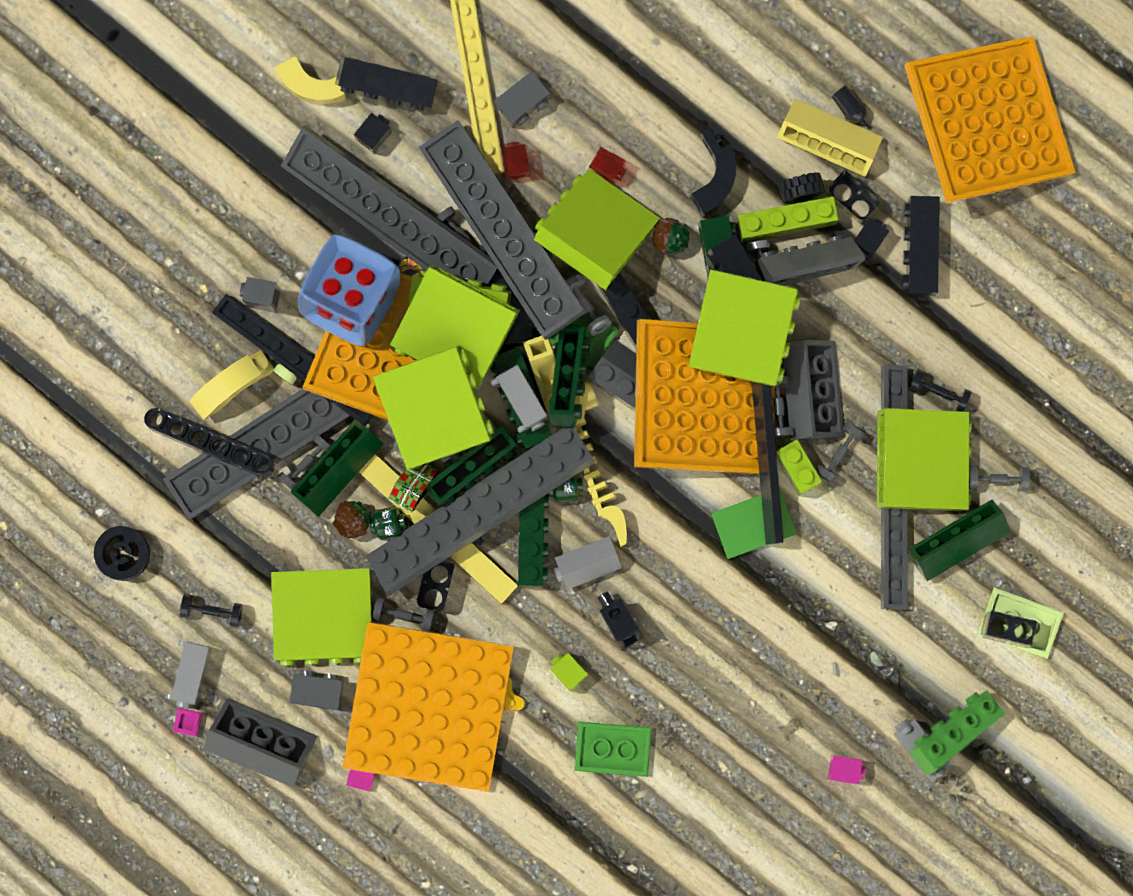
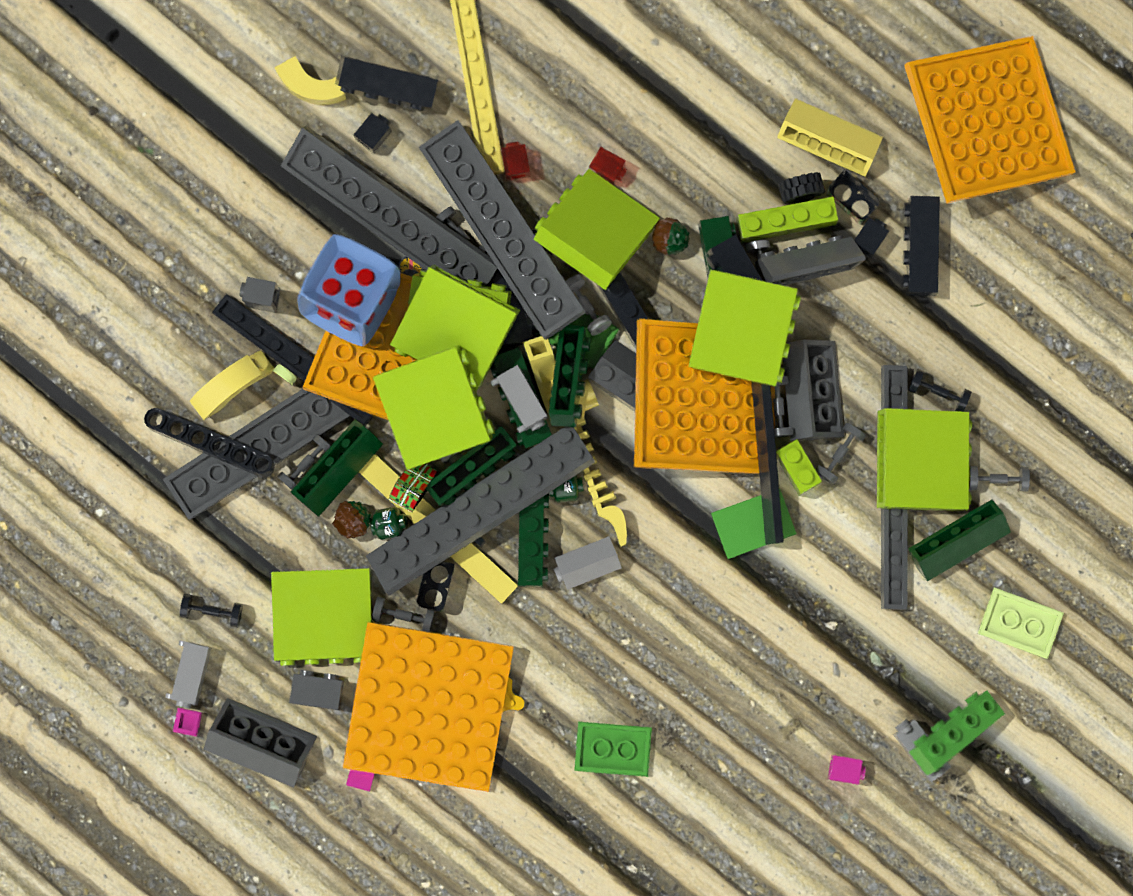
black wheel [94,526,150,581] -> none
dark grey brick [494,71,550,128] -> none
lime brick [550,653,588,691] -> none
black torso [597,591,642,651] -> none
black arch [691,128,736,218] -> none
black piece [831,85,868,127] -> none
black piece [980,610,1037,647] -> none

